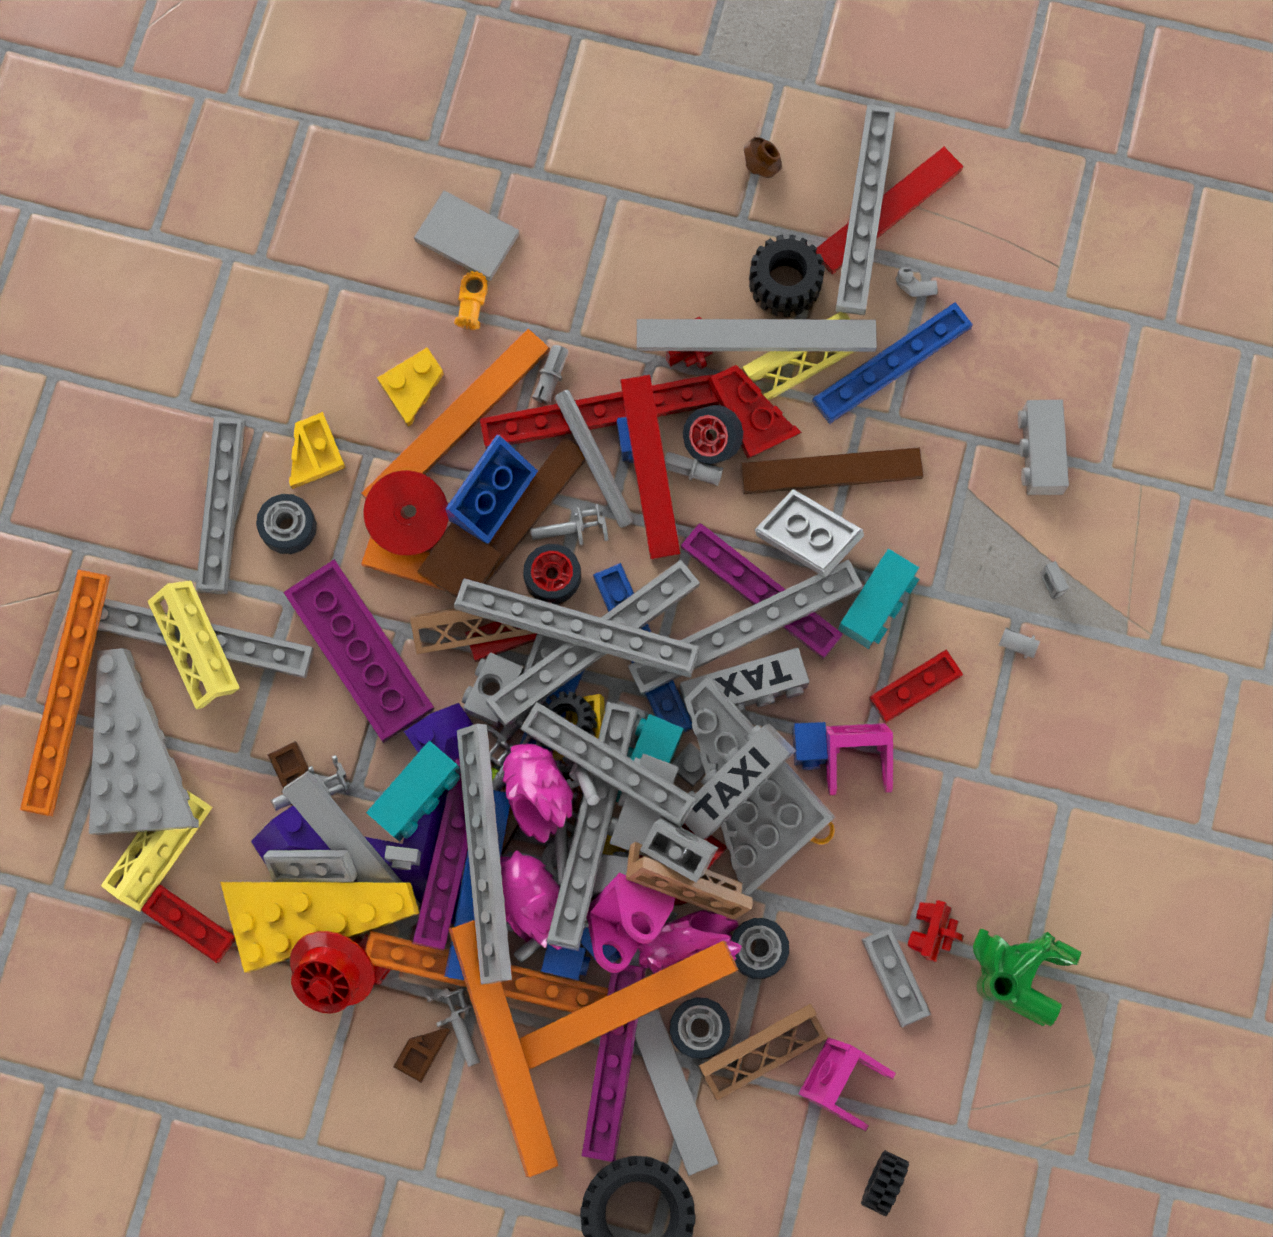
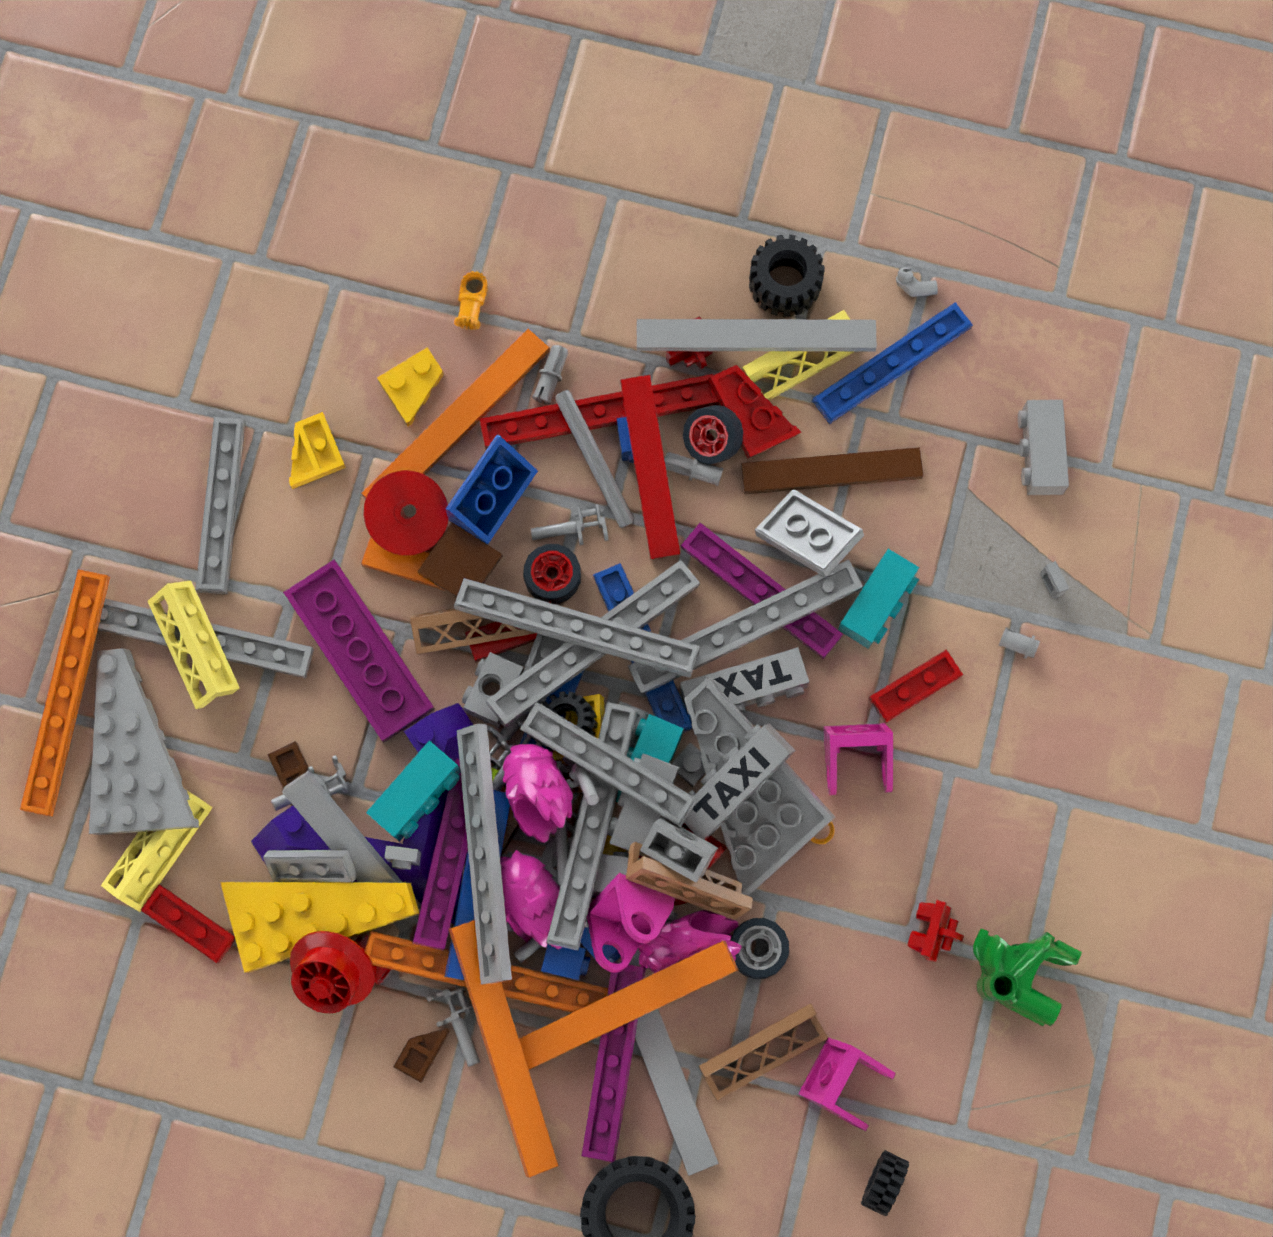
wheel [256,494,317,554] -> none
light grey tile [414,191,520,281] -> none
reddish brown tile [484,437,586,585] -> none
wheel [670,997,730,1059] -> none
reddish brown plate [744,137,782,178] -> none
blue brick [792,722,828,770] -> none
red tile [816,146,964,275] -> none
light grey plate [836,105,896,315] -> none
light grey tile [861,927,931,1028] -> none

